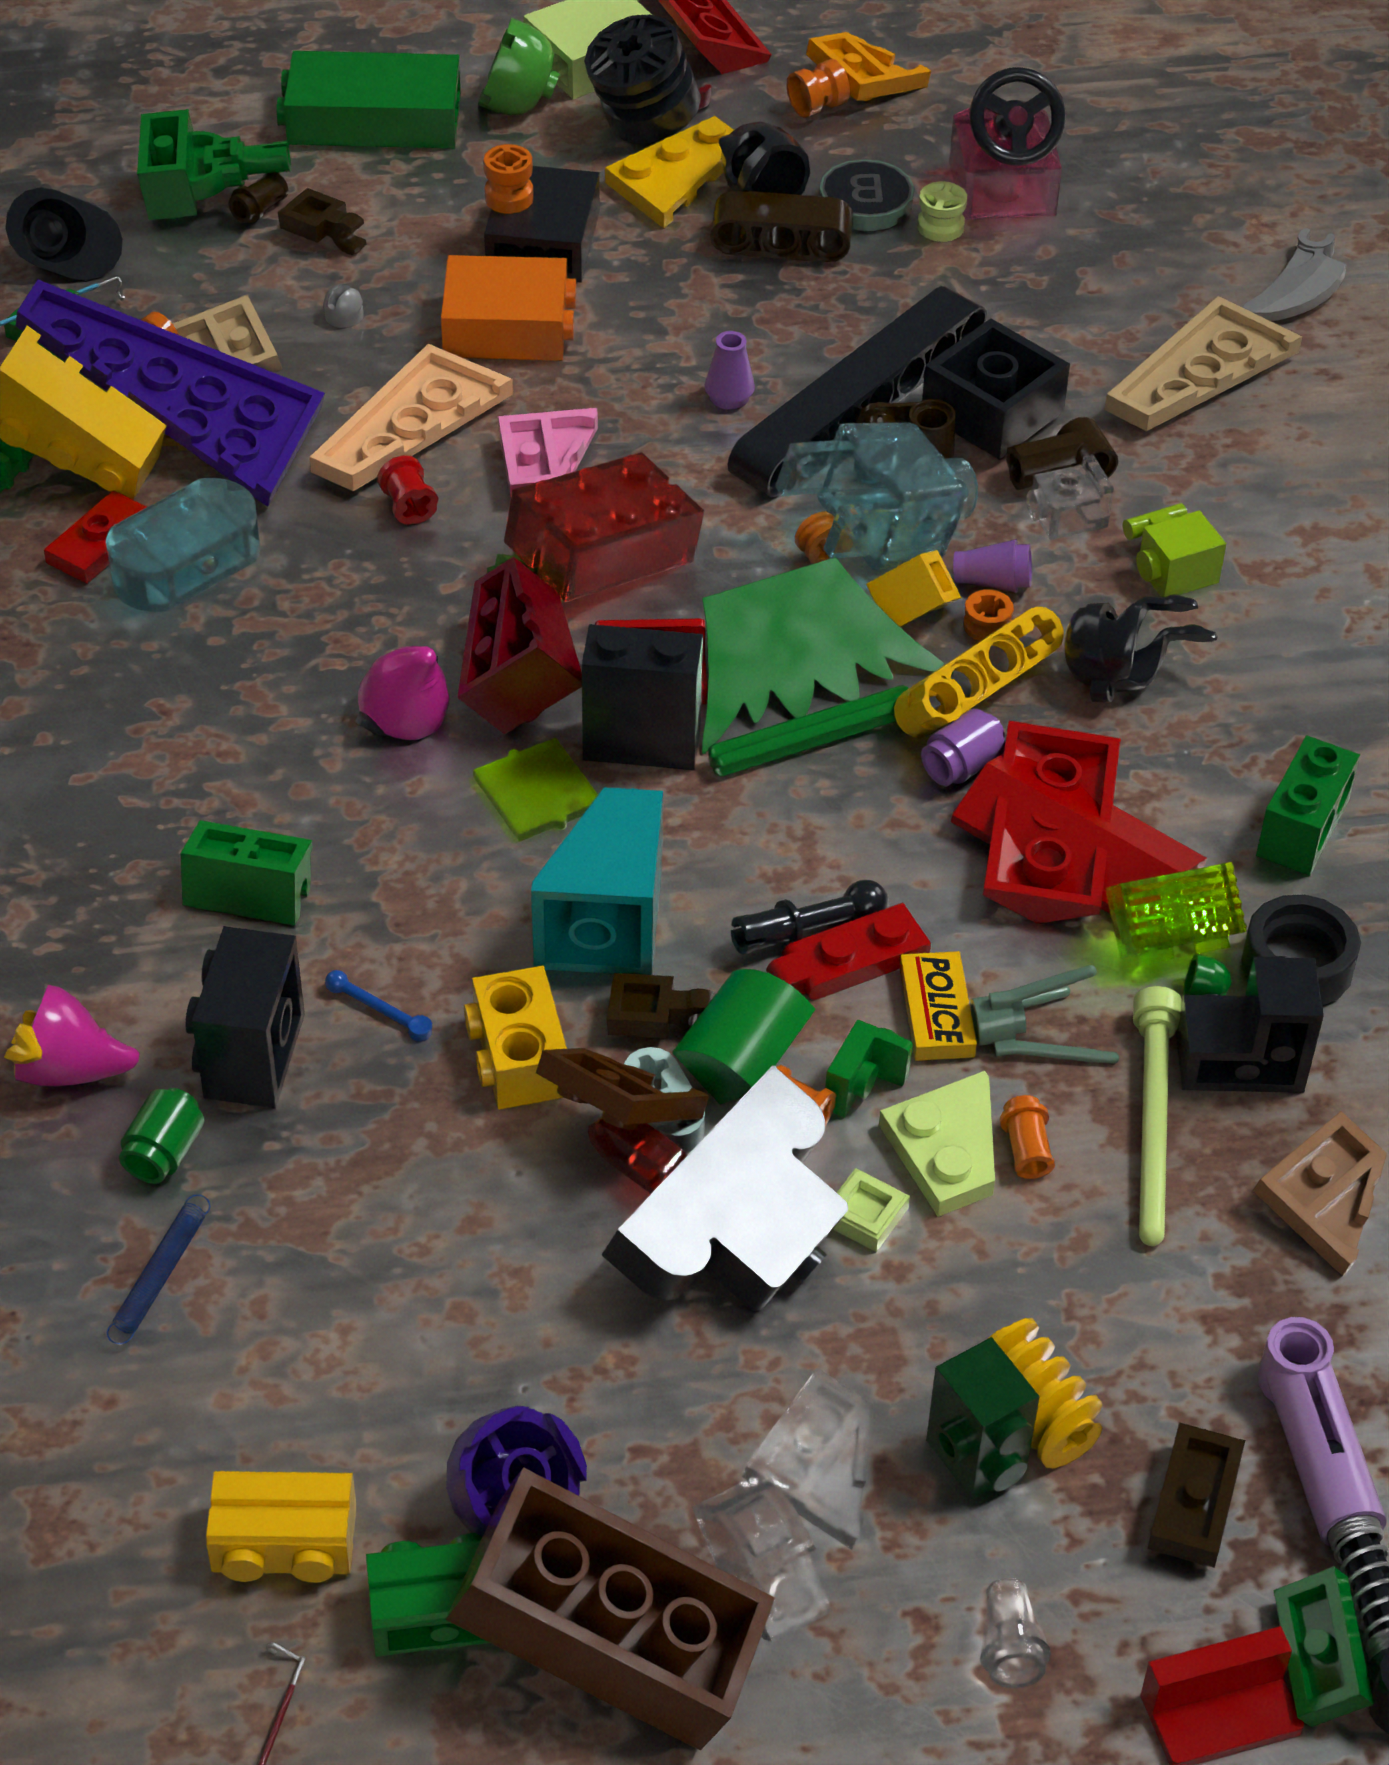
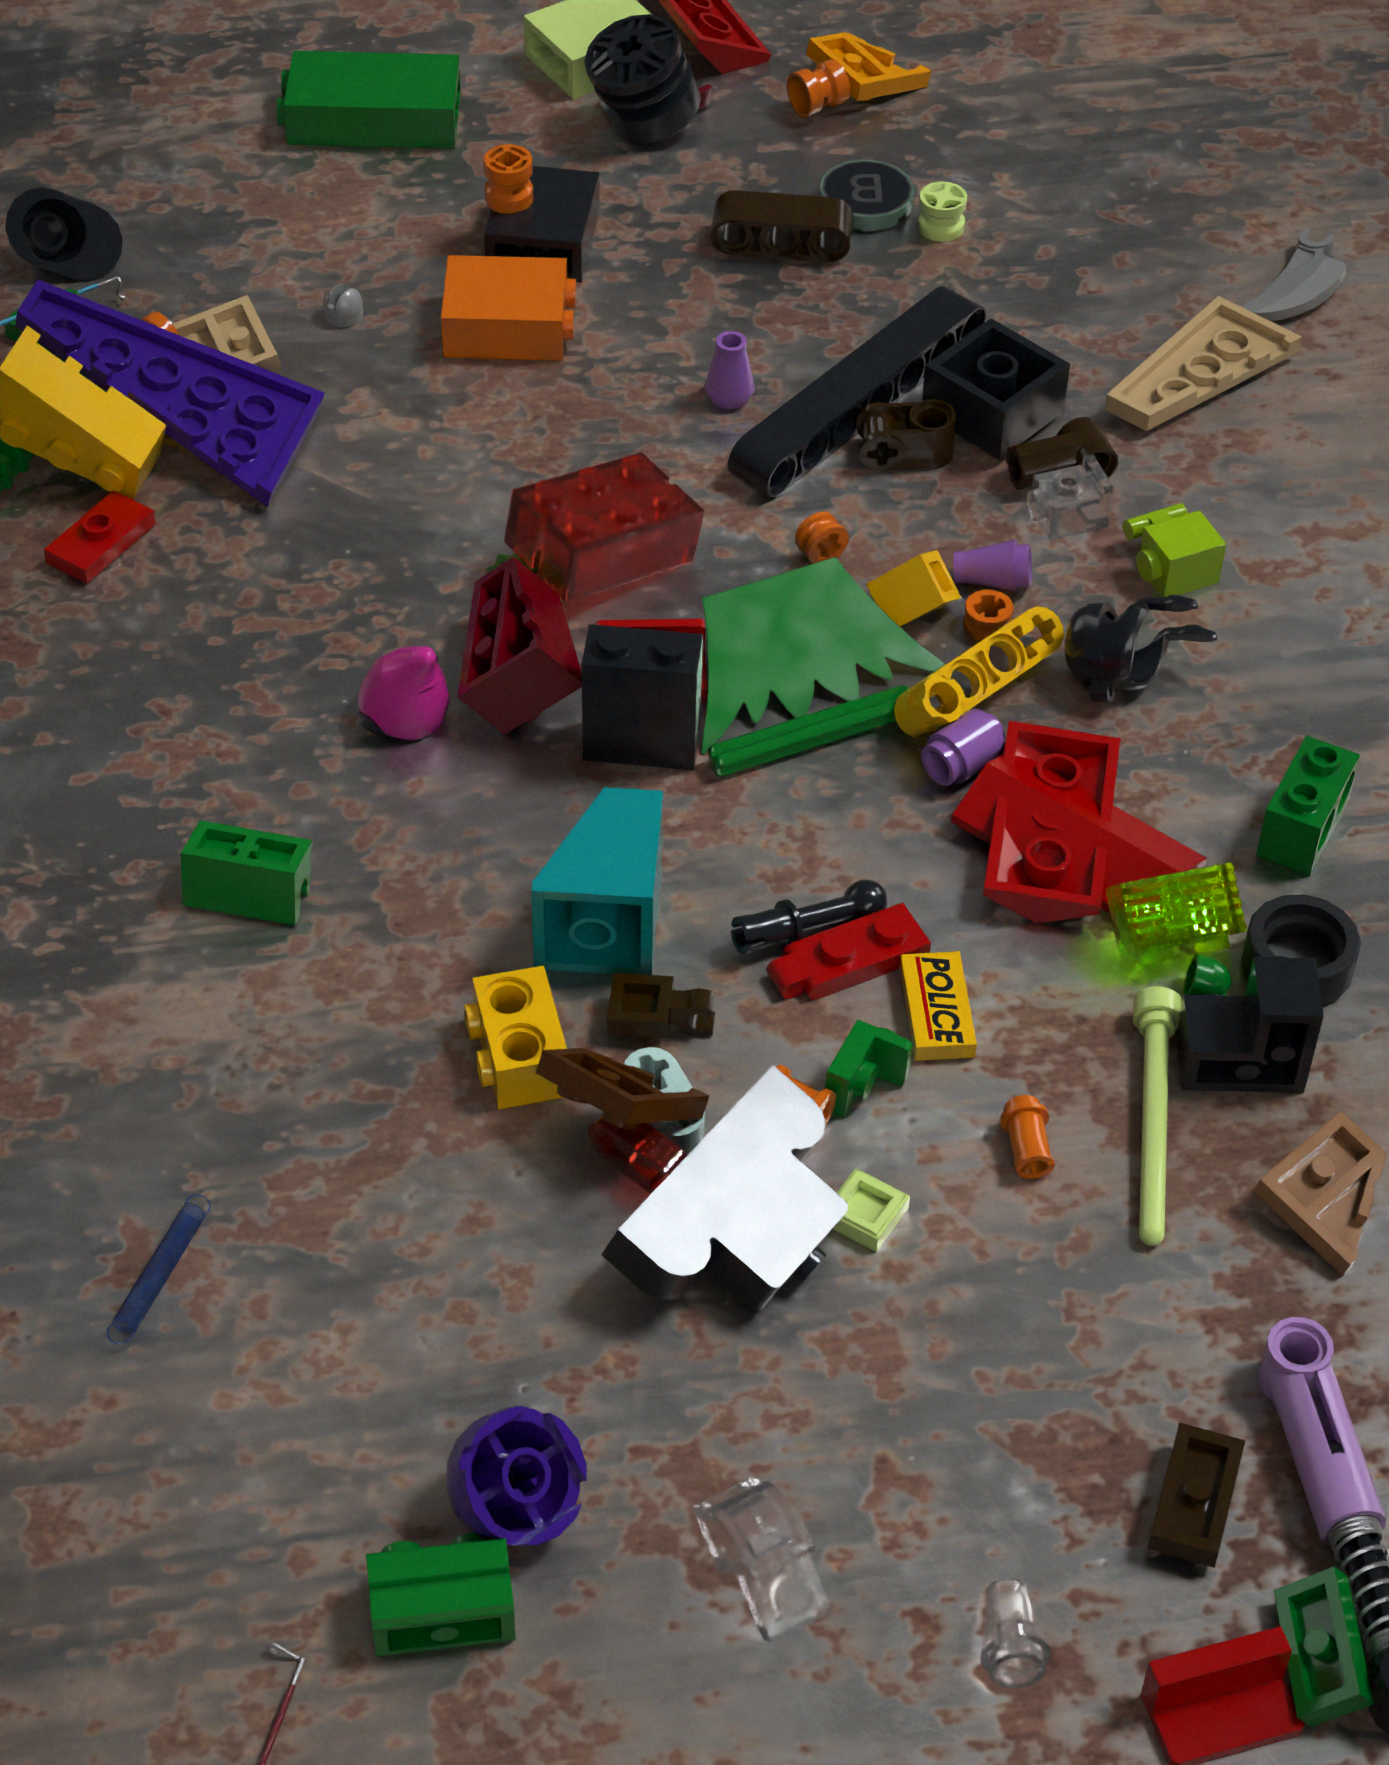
dark pink hat [4,985,140,1087] -> none
clear light blue brick [106,478,260,612] -> none
green brick [119,1088,205,1184] -> none
green brick [137,109,291,220] -> none
black brick [185,926,305,1108] -> none
yellow brick [206,1471,356,1583] -> none
dark brown pin [228,172,288,223] -> none
dark brown plate [278,188,367,255] -> none
light nougat wing [310,344,513,491] -> none
blue hinge [325,970,432,1042] -> none
red bush [377,455,439,525] -> none
reddish brown brick [446,1467,775,1751] -> none
clear neon green piece [473,737,598,842] -> none
bright green cylinder [478,17,560,115] -> none
bright pink wing [498,408,598,501] -> none
yellow wing [605,116,734,229] -> none
green brick [672,969,816,1105] -> none
black piece [719,122,811,195] -> none
clear wing [742,1368,873,1550] -> none
clear light blue piece [775,422,978,571] -> none
yellowish green wing [879,1071,995,1217] -> none
dark green brick [926,1337,1040,1500] -> none
piece [949,67,1066,219] -> none
sand green plant [970,965,1119,1064] -> none
yellow piece [987,1318,1103,1469] -> none

